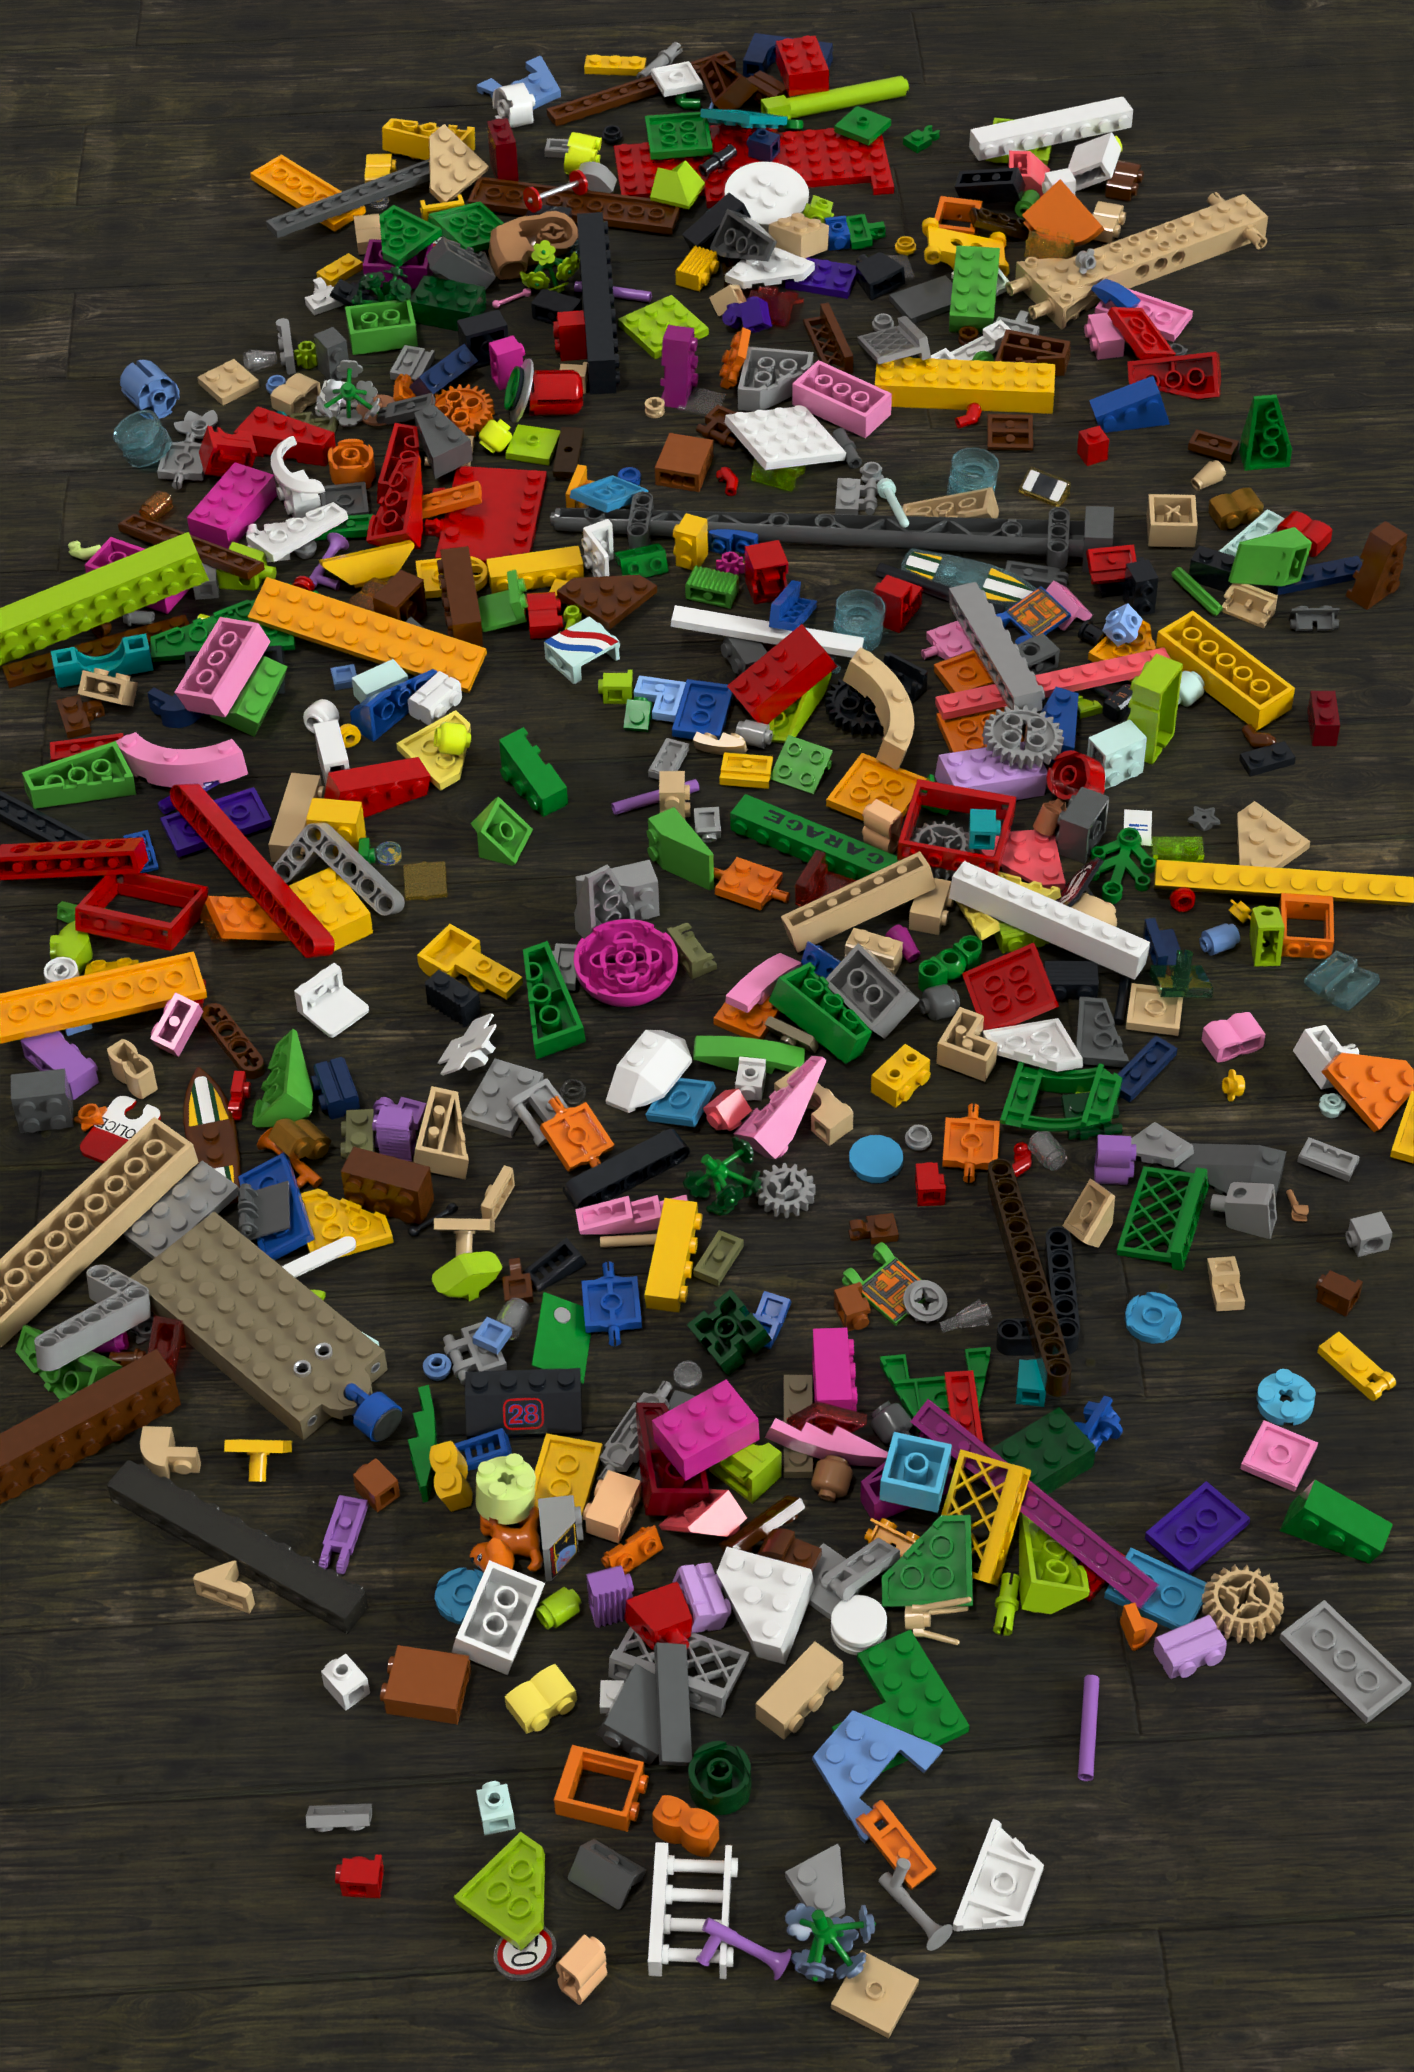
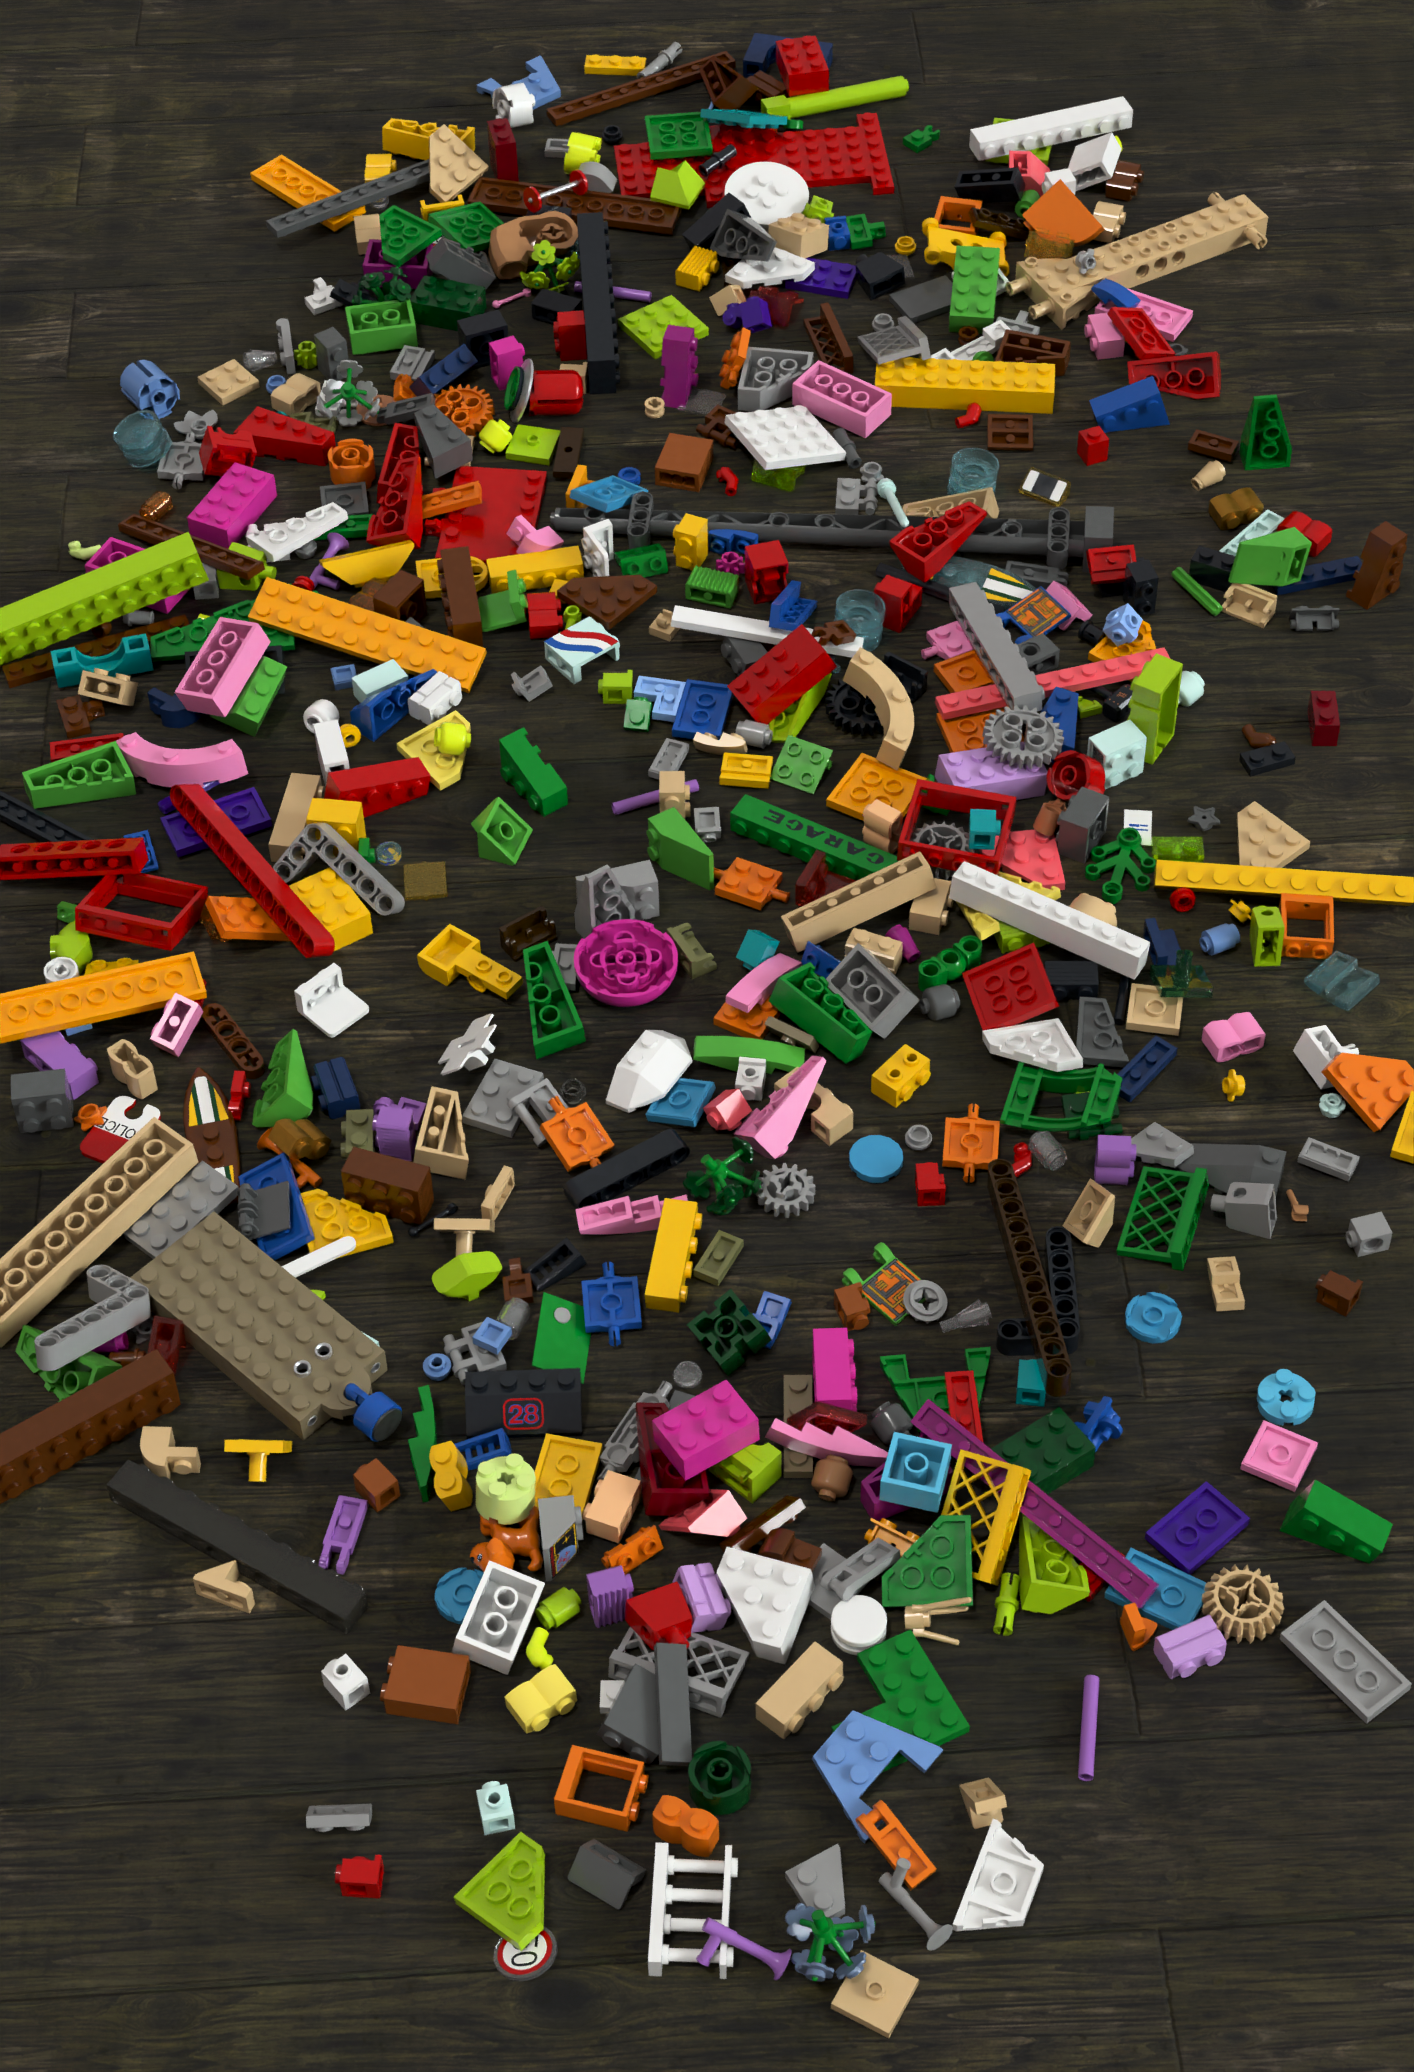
white piece [271,436,325,518] -> none
yellow plate [316,253,363,287] -> none
black brick [425,970,481,1027] -> none
light nougat brick [556,1934,607,2005] -> none
tan bar [600,1234,657,1248] -> none
white plate [651,61,703,97] -> none
green arm [674,93,701,109] -> none
dark blue brick [747,128,780,162] -> none
green plate [834,106,891,146] -> none
reddish brown plate [848,1213,899,1244] -> none
tan brick [936,1007,997,1082] -> none
shield [1056,857,1104,907] -> none
tan brick [1146,494,1198,547] -> none
yellow brick [1156,611,1295,731] -> none
yellow plate [1317,1332,1396,1401] -> none
none -> dark brown hinge [499,906,558,962]
none -> bright pink brick [506,515,564,554]
none -> light grey bracket [511,665,553,702]
none -> neon yellow arm [526,1627,553,1670]
none -> tan tile [649,609,680,641]
none -> teal brick [736,929,780,970]
none -> reddish brown plate [811,620,857,646]
none -> red wedge [889,501,987,583]
none -> tan slope [959,1777,1007,1829]

